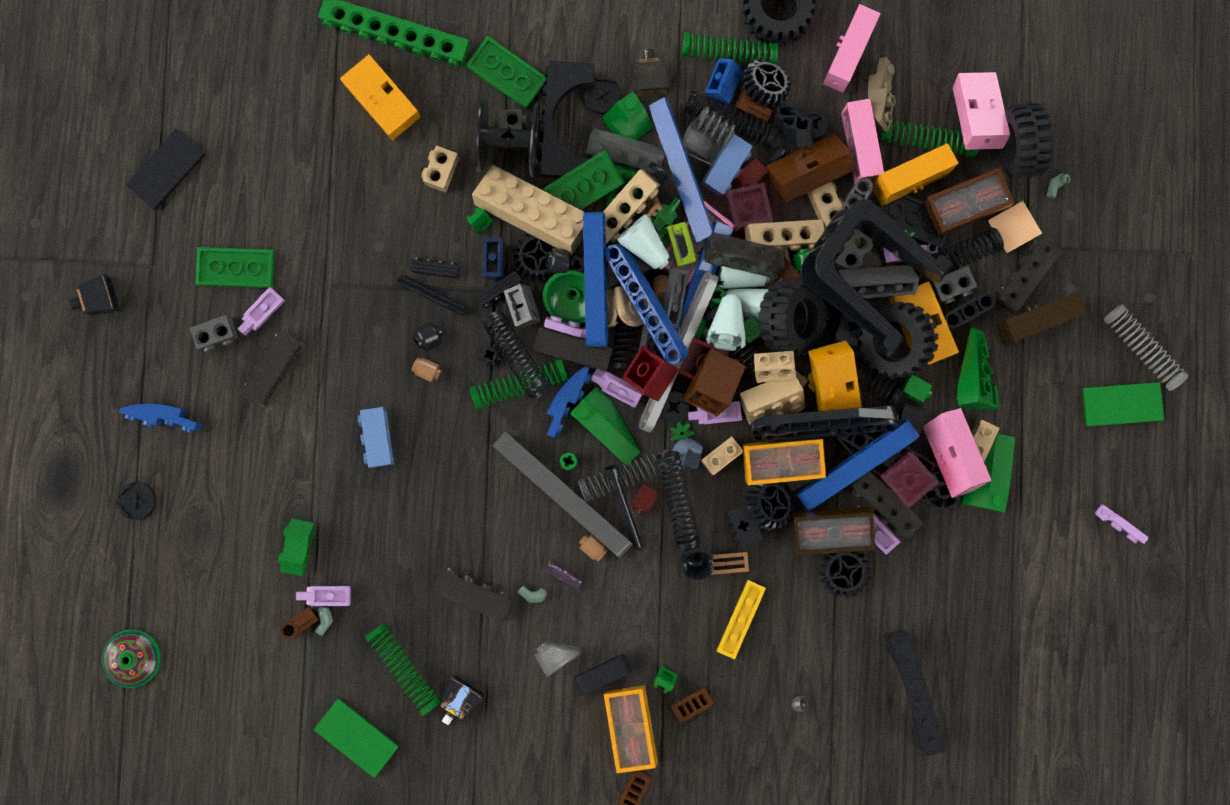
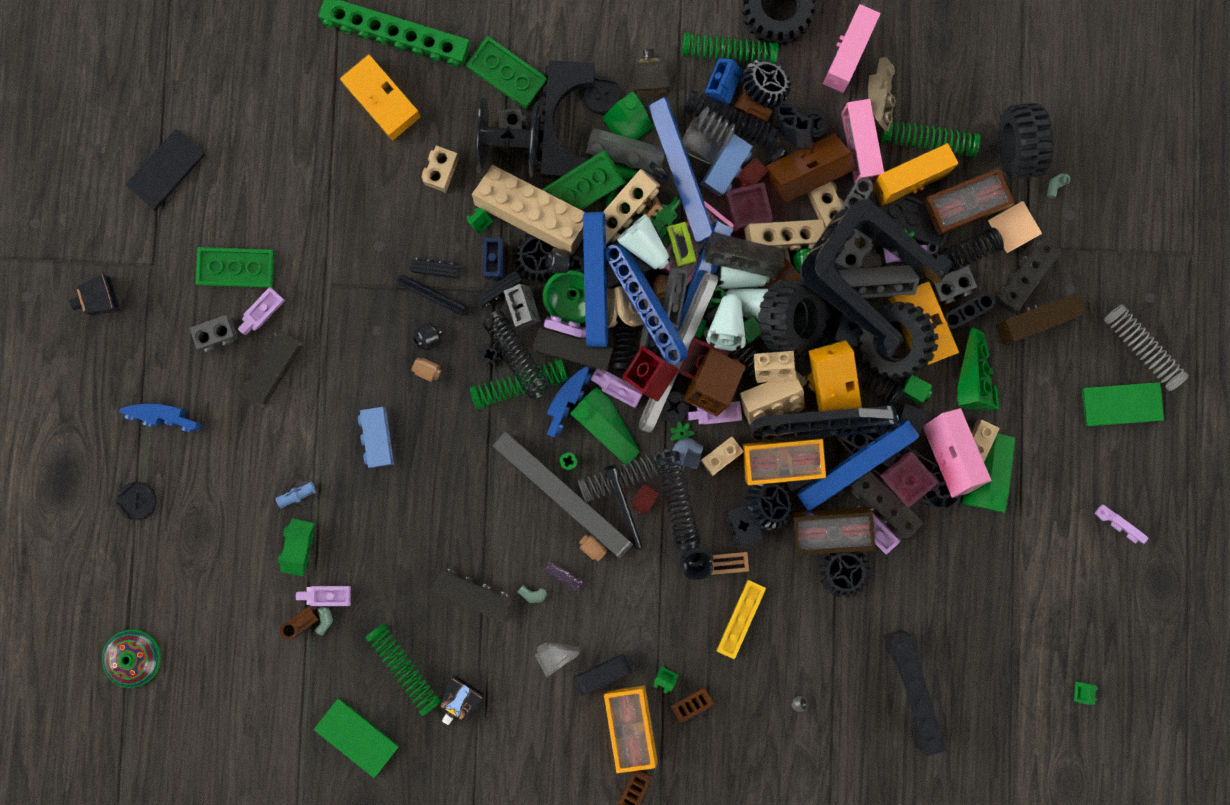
bright pink brick [953,72,1010,150] -> none
none -> medium blue pin [276,482,316,509]
none -> green tile [1074,682,1098,705]

